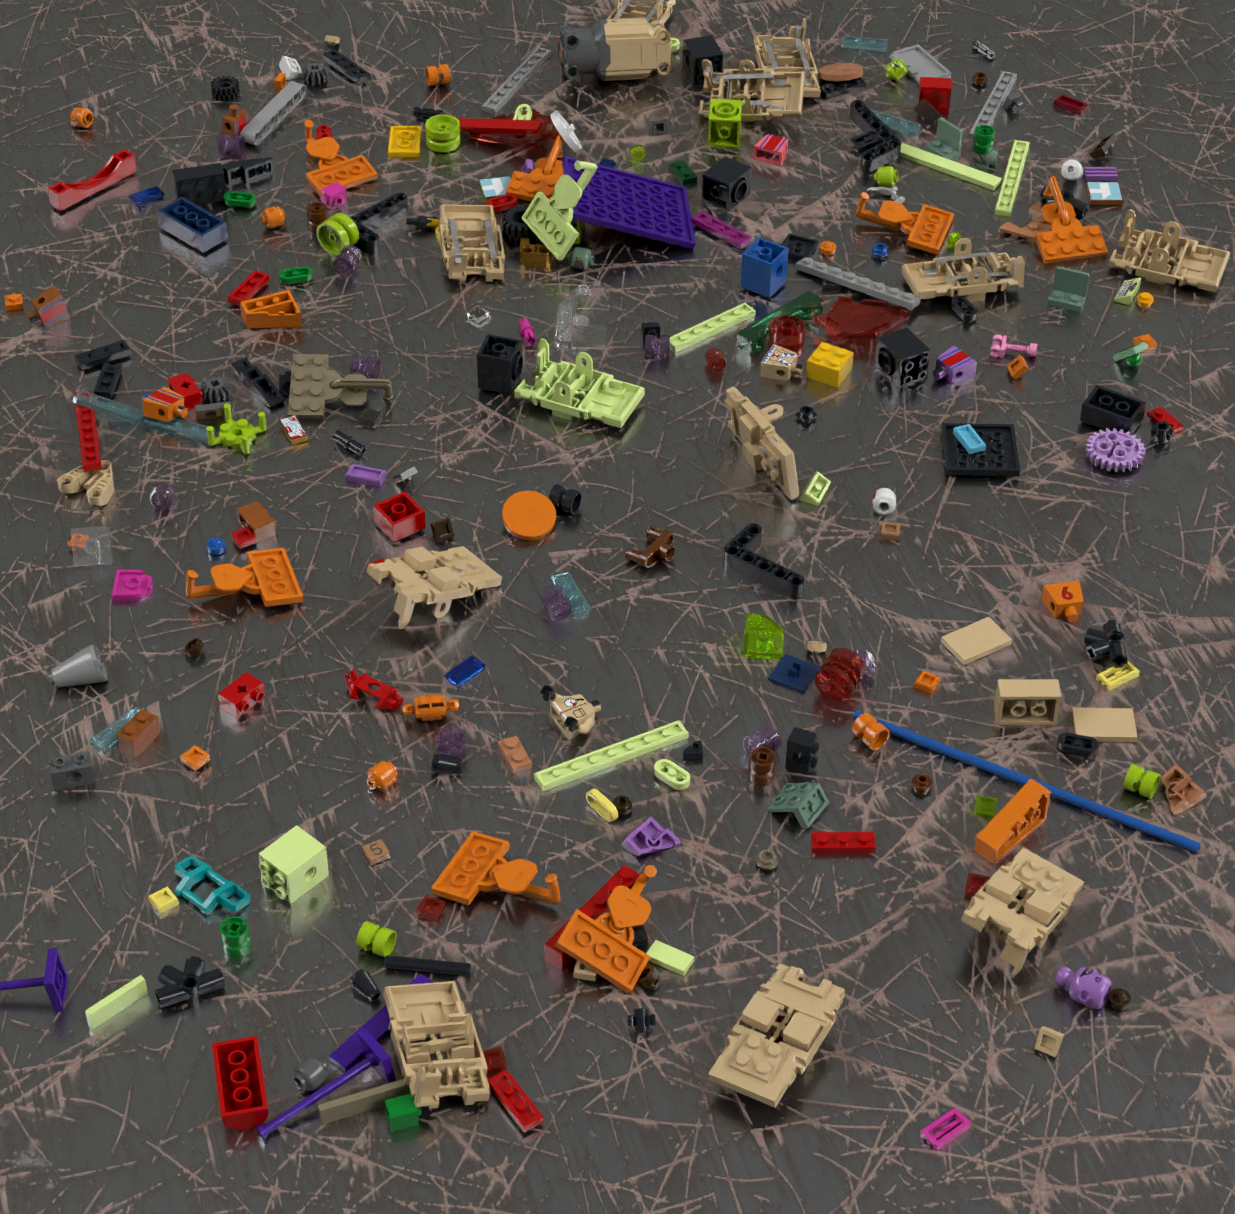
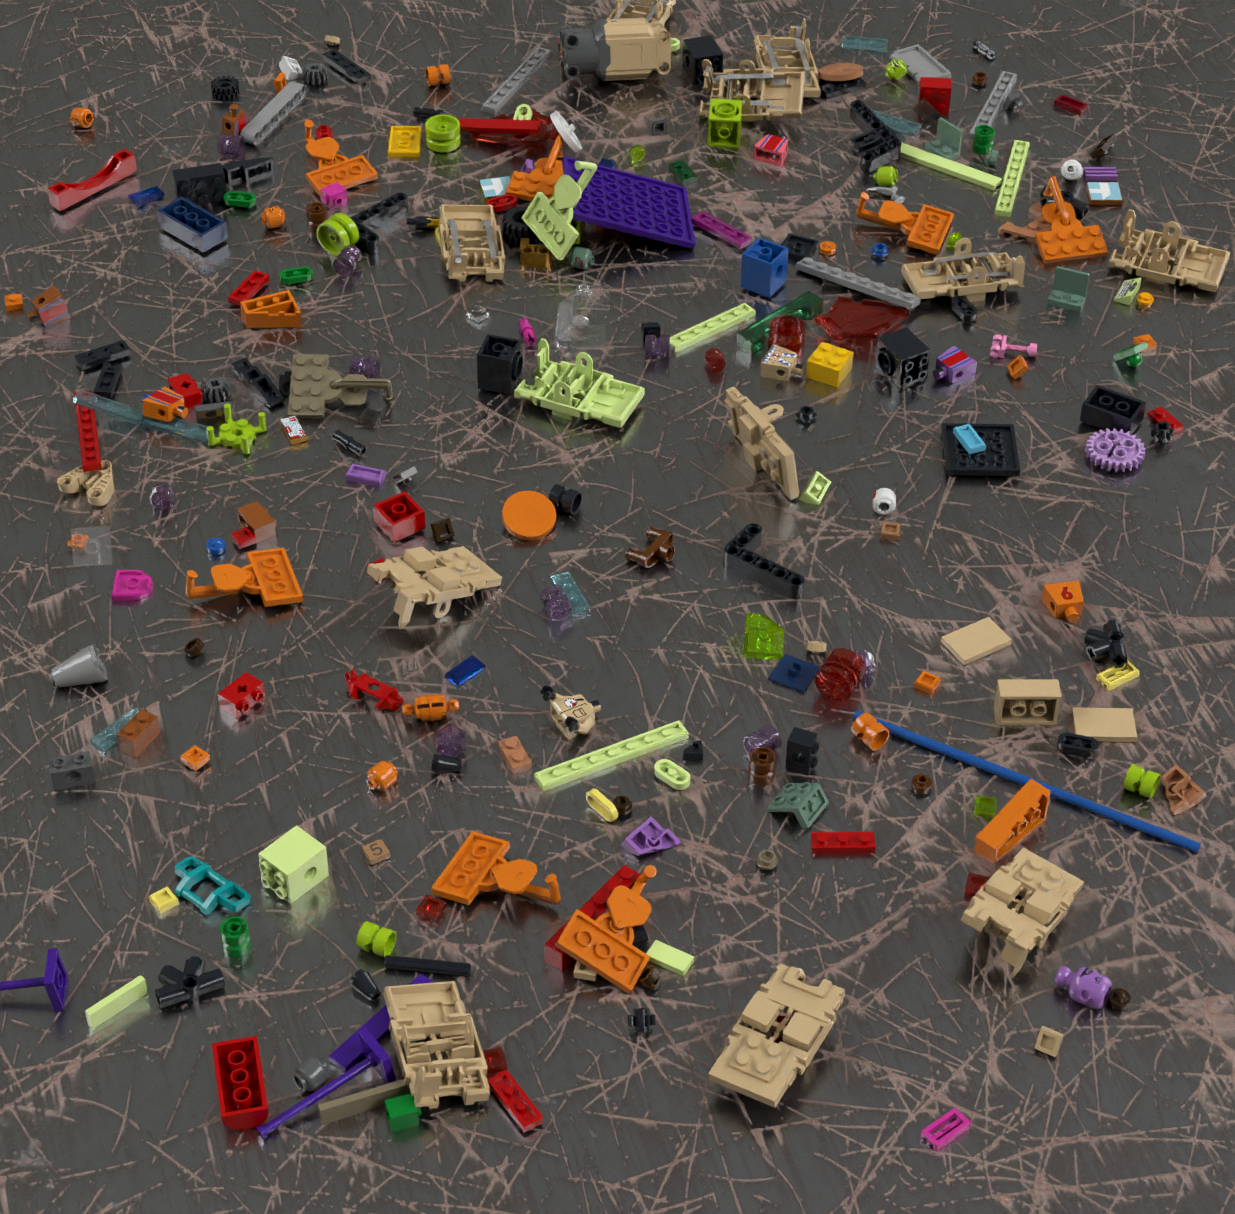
black brick [702,156,752,212] -> none

